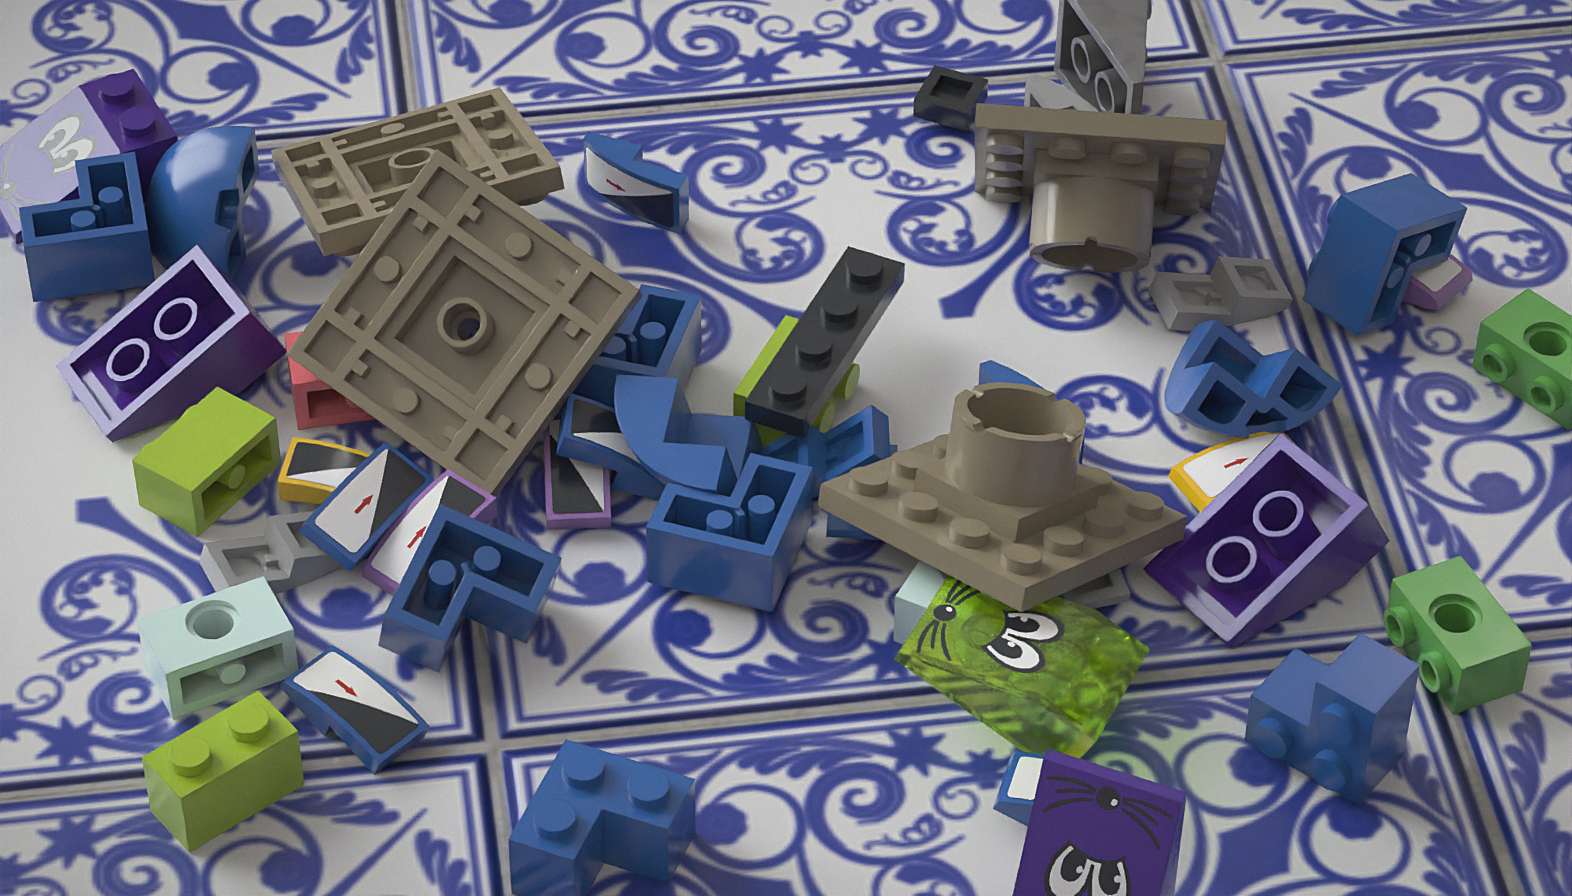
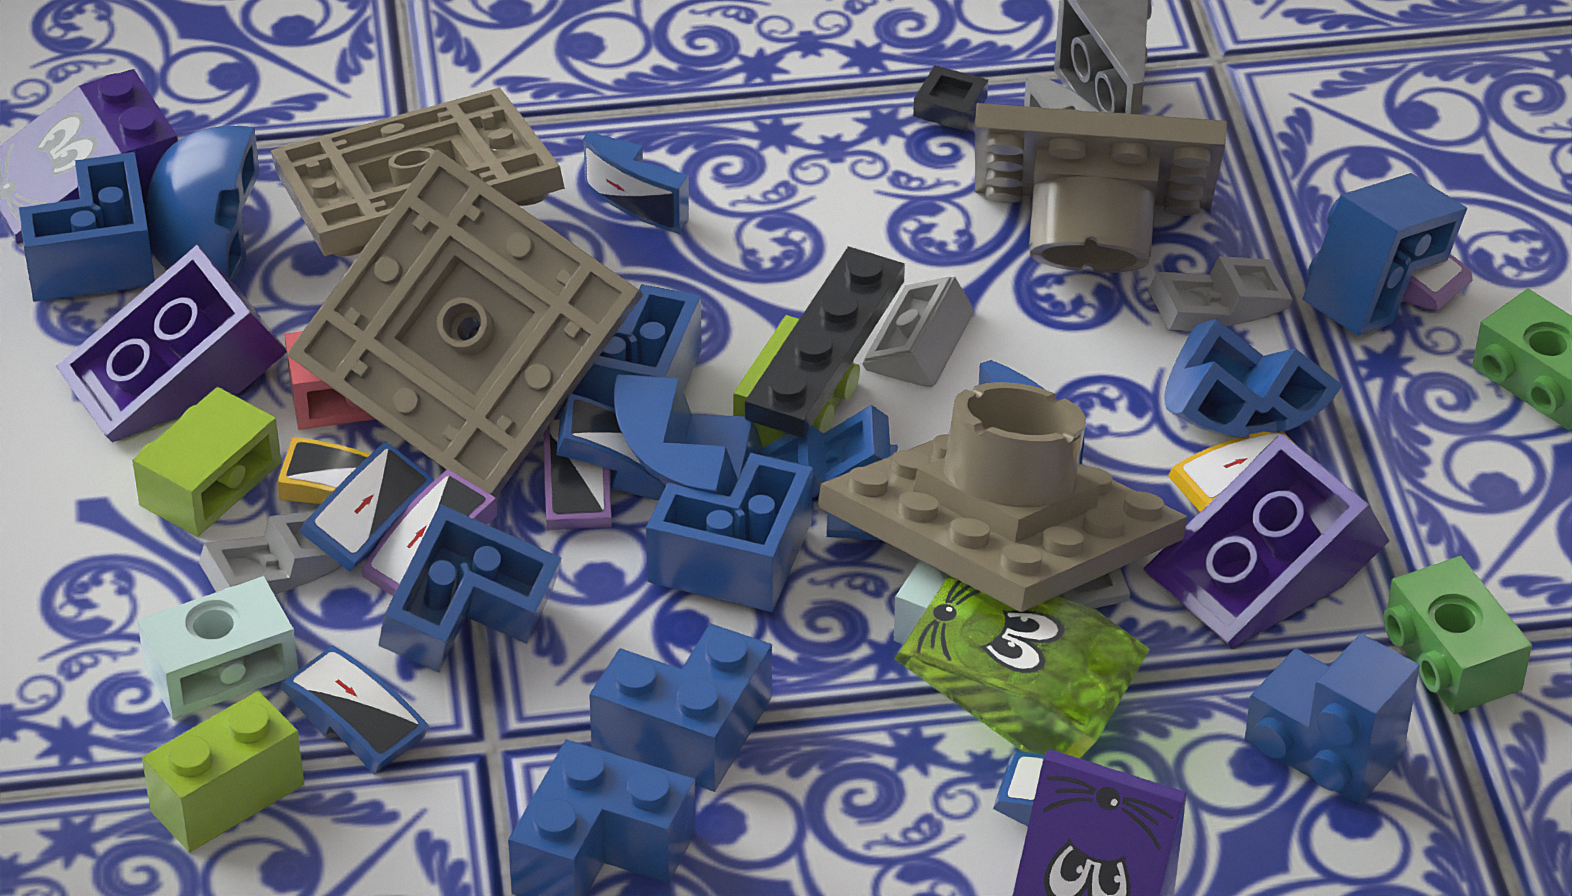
none -> blue brick [589,623,772,792]
none -> light grey slope [862,276,973,386]

